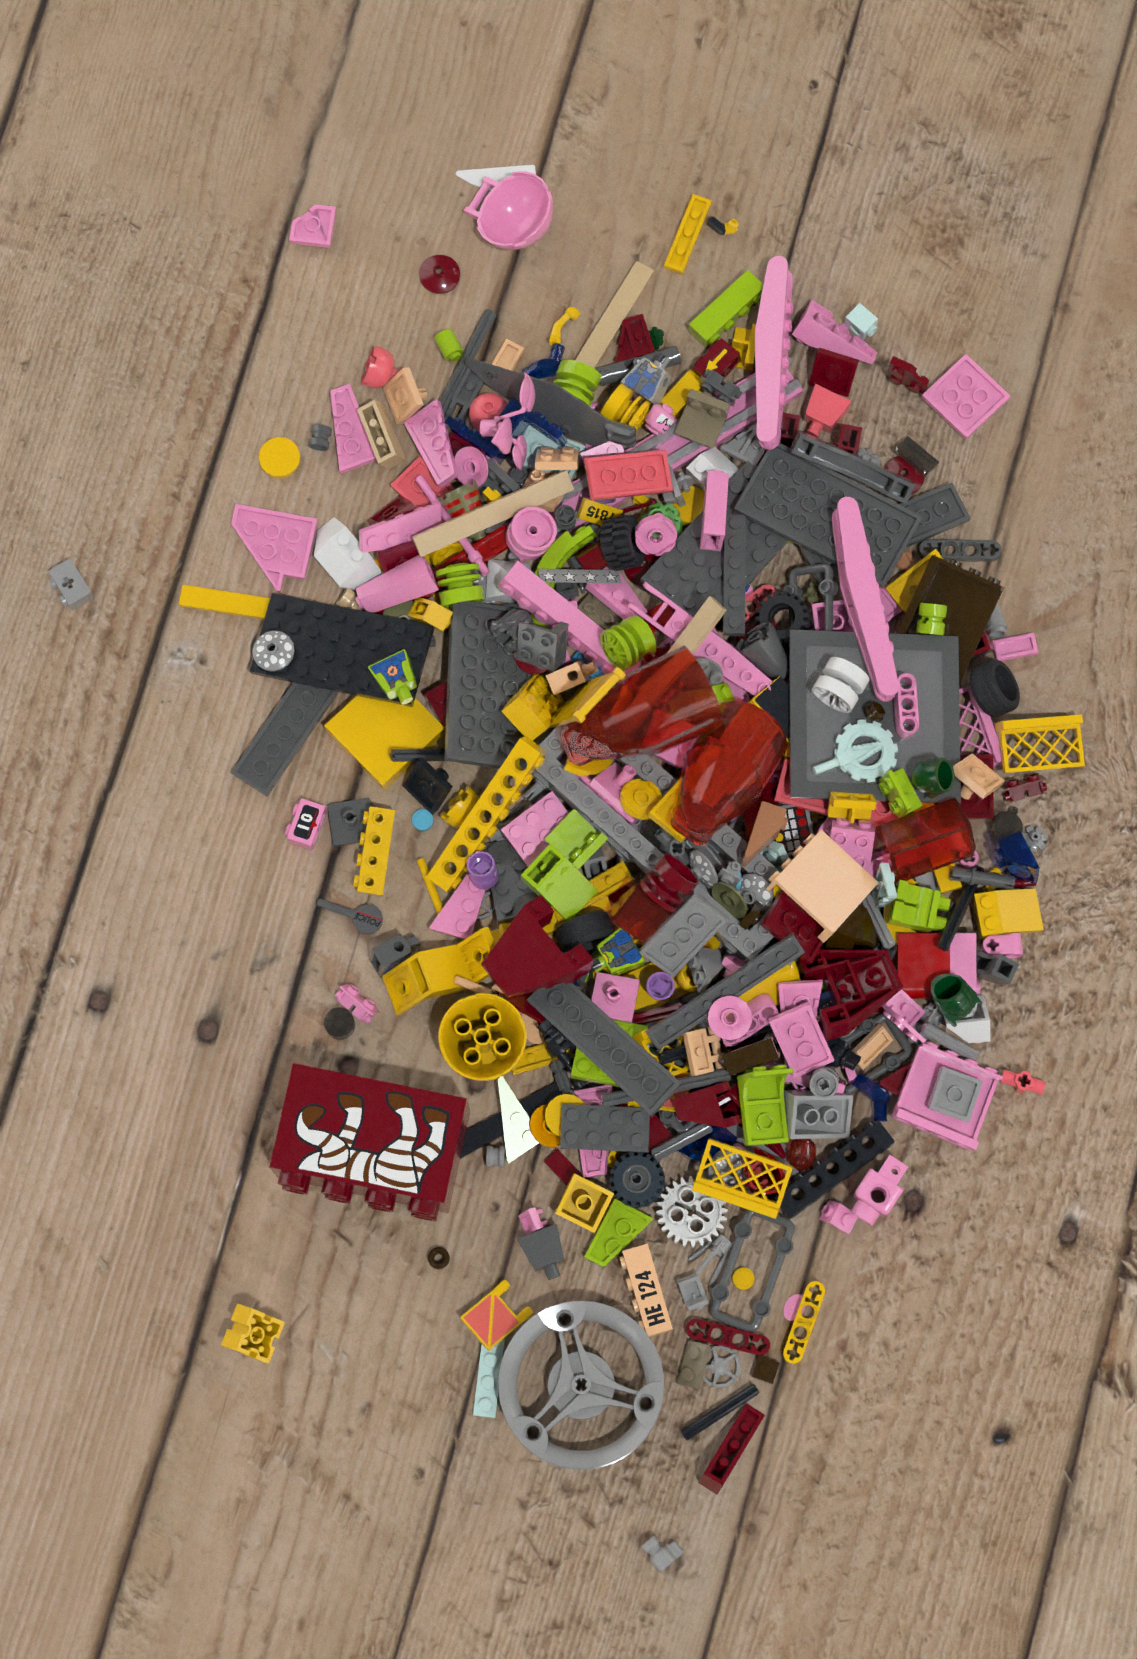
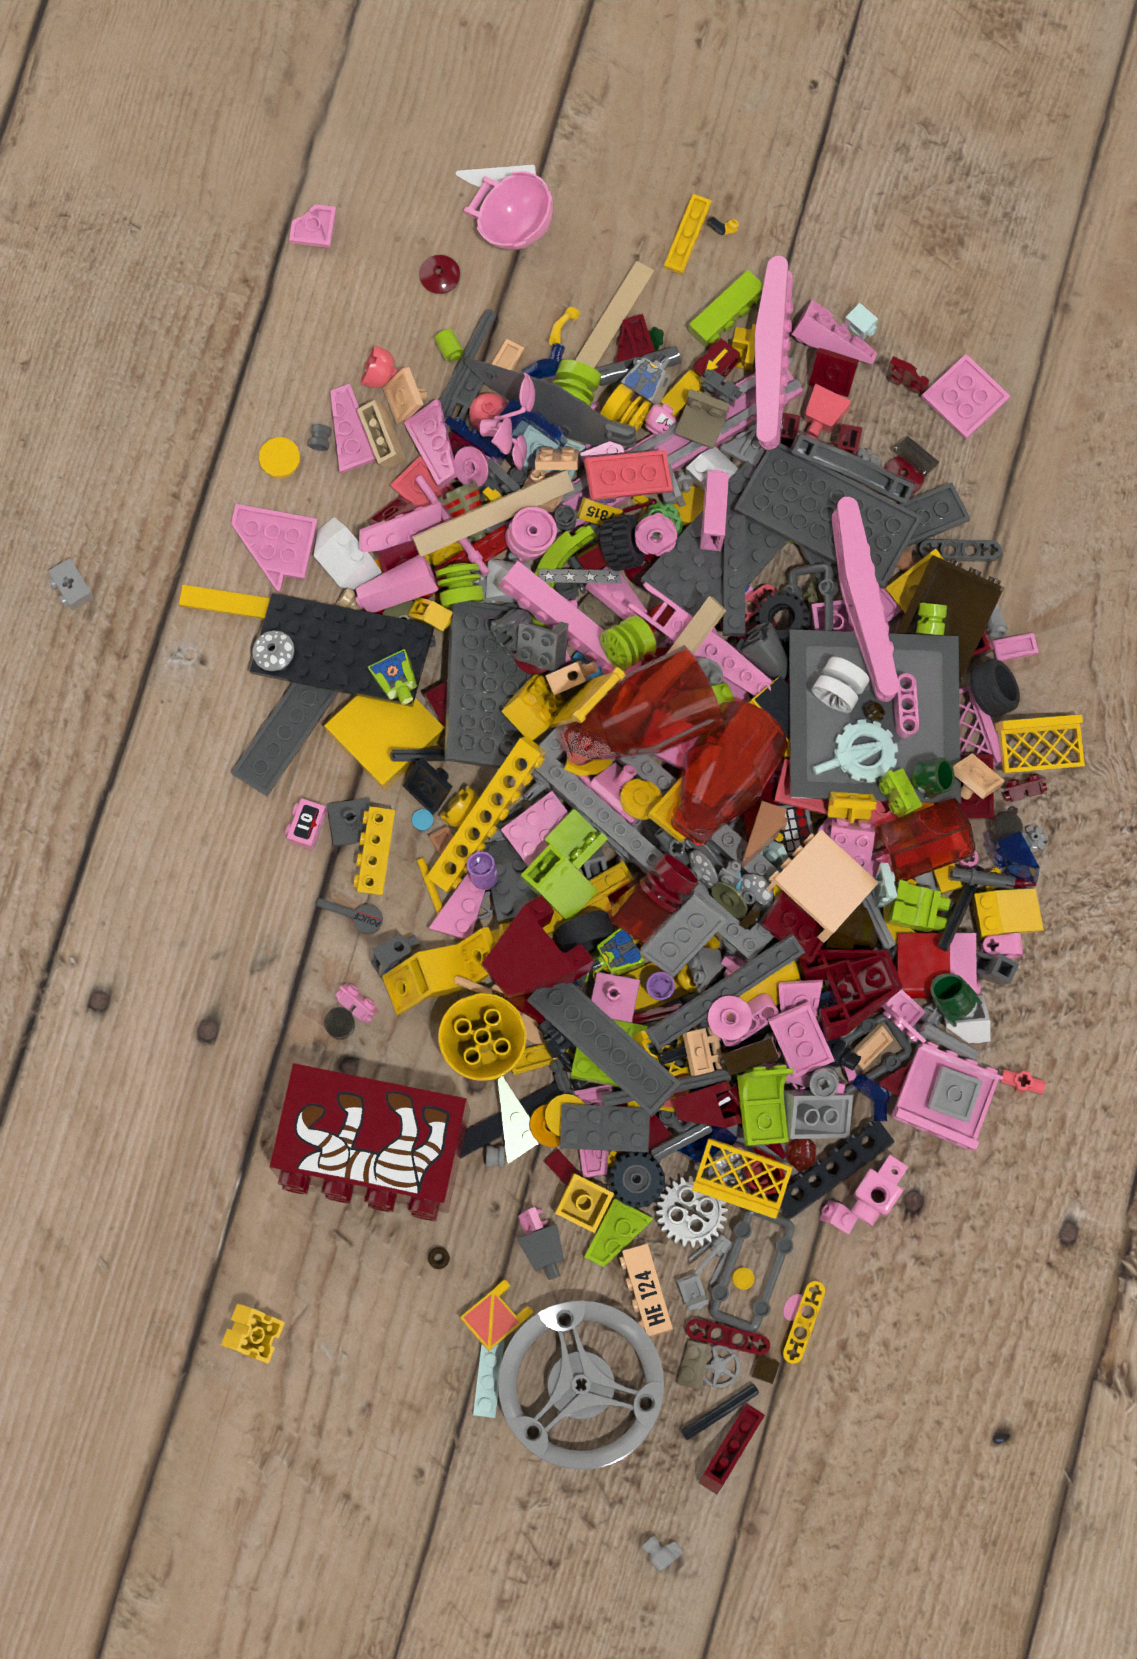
none -> nougat plate [429,826,454,856]

